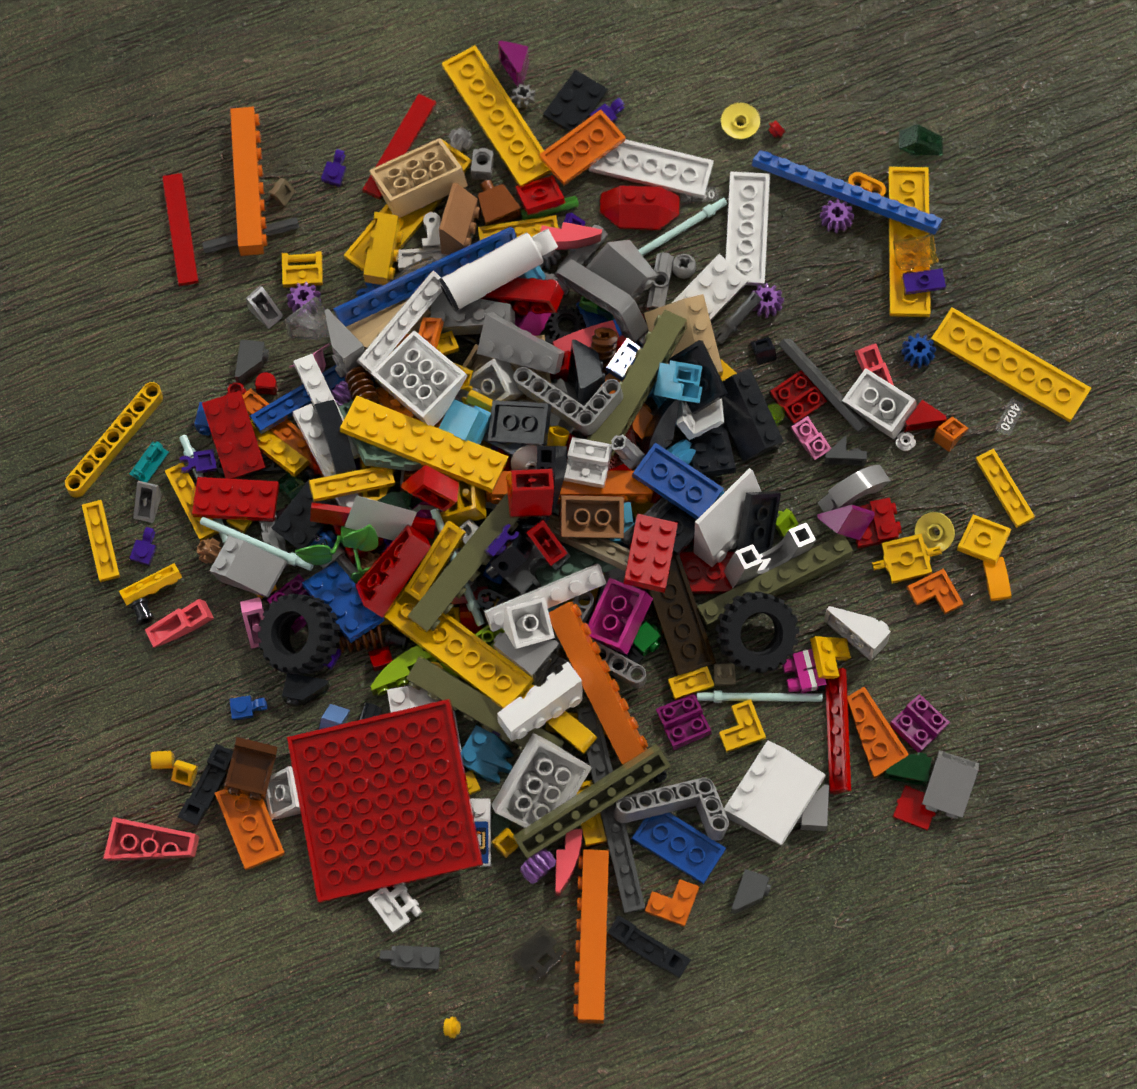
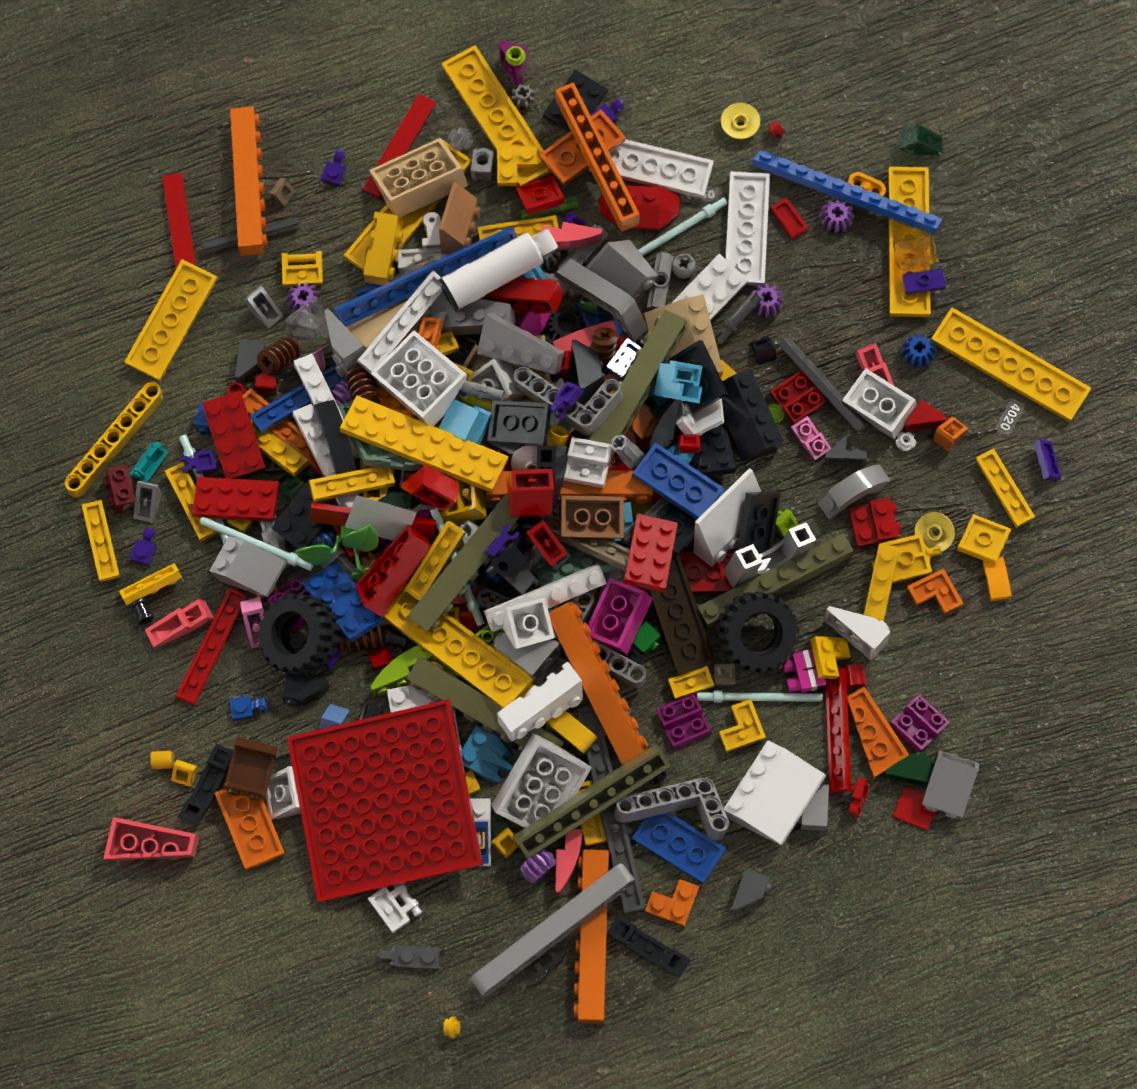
medium nougat gear [197,538,221,564] -> none
dark orange torso [478,180,521,226] -> none
magenta slope [817,505,875,540] -> none
none -> dark red bracket [103,465,136,514]
none -> yellow plate [124,259,218,382]
none -> red tile [175,587,249,706]
none -> reddish brown piece [257,336,301,374]
none -> light grey pin [461,380,504,401]
none -> light grey beam [470,863,636,997]
none -> yellow plate [497,146,537,186]
none -> lime plate [506,46,525,66]
none -> dark purple plate [549,382,584,419]
none -> orange brick [555,82,640,232]
none -> red tile [679,434,700,453]
none -> red tile [770,197,809,240]
none -> red brick [843,664,867,689]
none -> red plate [849,777,870,818]
none -> yellow plate [864,543,900,622]
none -> dark purple plate [1034,439,1061,482]

